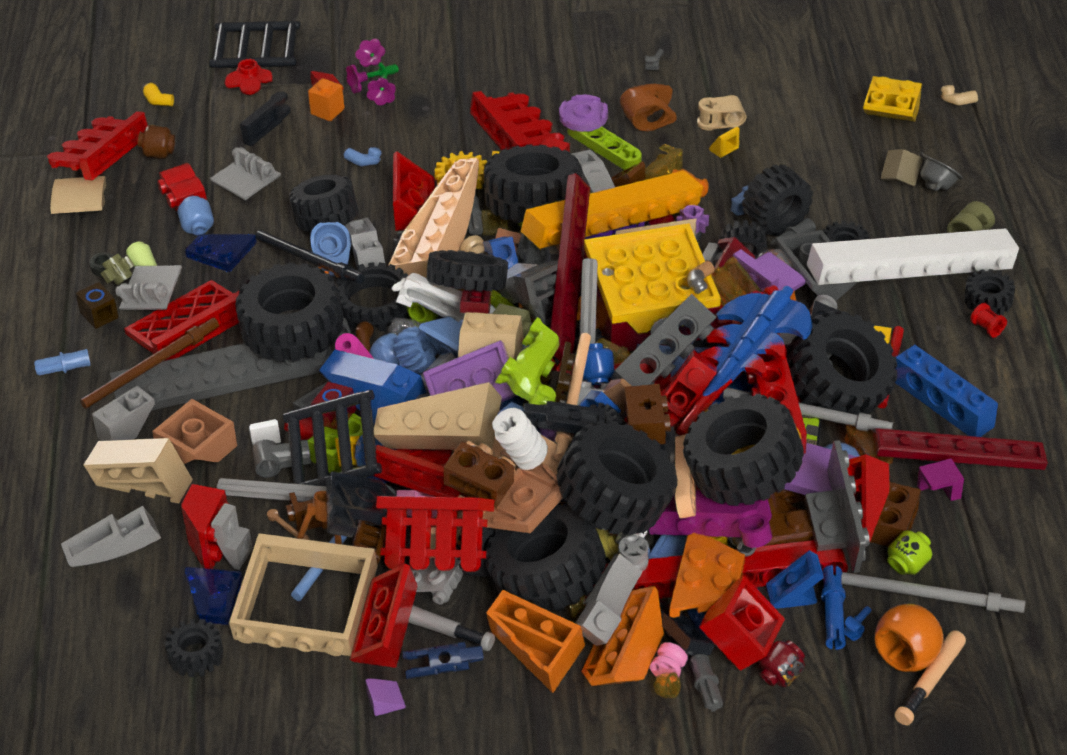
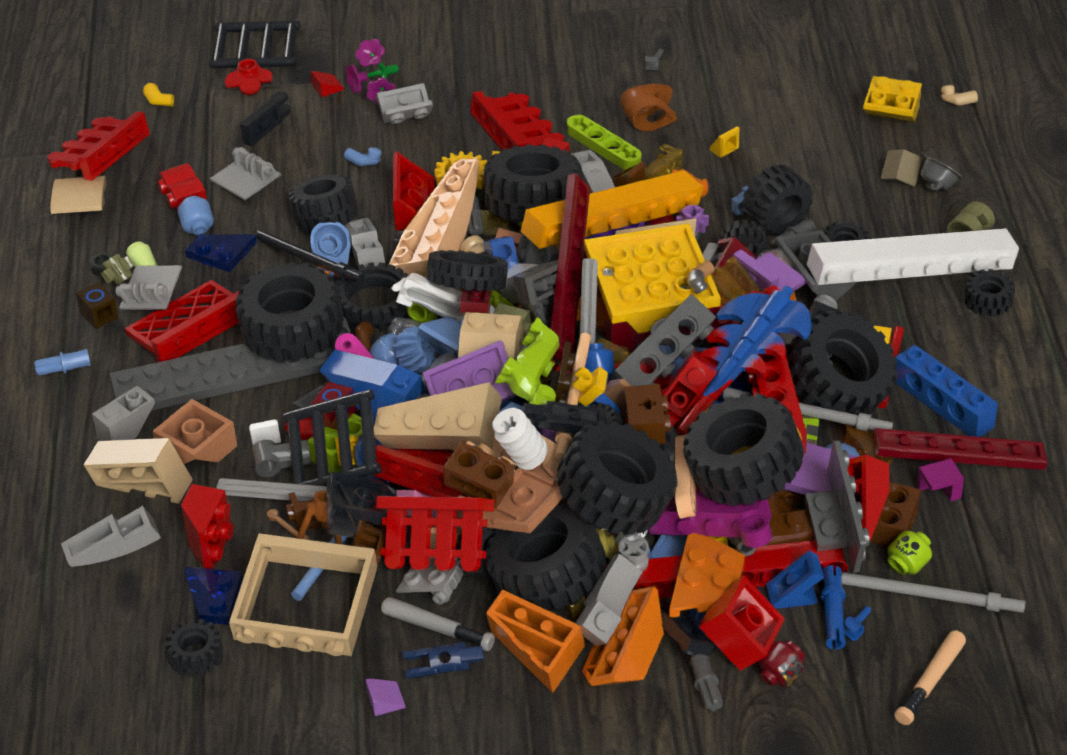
reddish brown bar [80,318,219,409] -> none
reddish brown head [138,125,175,159] -> none
light grey slope [211,503,253,570] -> none
orange brick [308,78,345,122] -> none
red slope [350,563,418,668] -> none
medium lavender tile [559,94,608,132] -> none
bright pink wheel [650,643,688,682] -> none
clear yellow hinge [653,673,681,698] -> none
tan piece [697,95,746,130] -> none
orange wheel [875,604,943,672] -> none
red bush [970,303,1007,338] -> none
none -> light grey bracket [376,83,433,124]
none -> yellow tile [572,366,608,407]

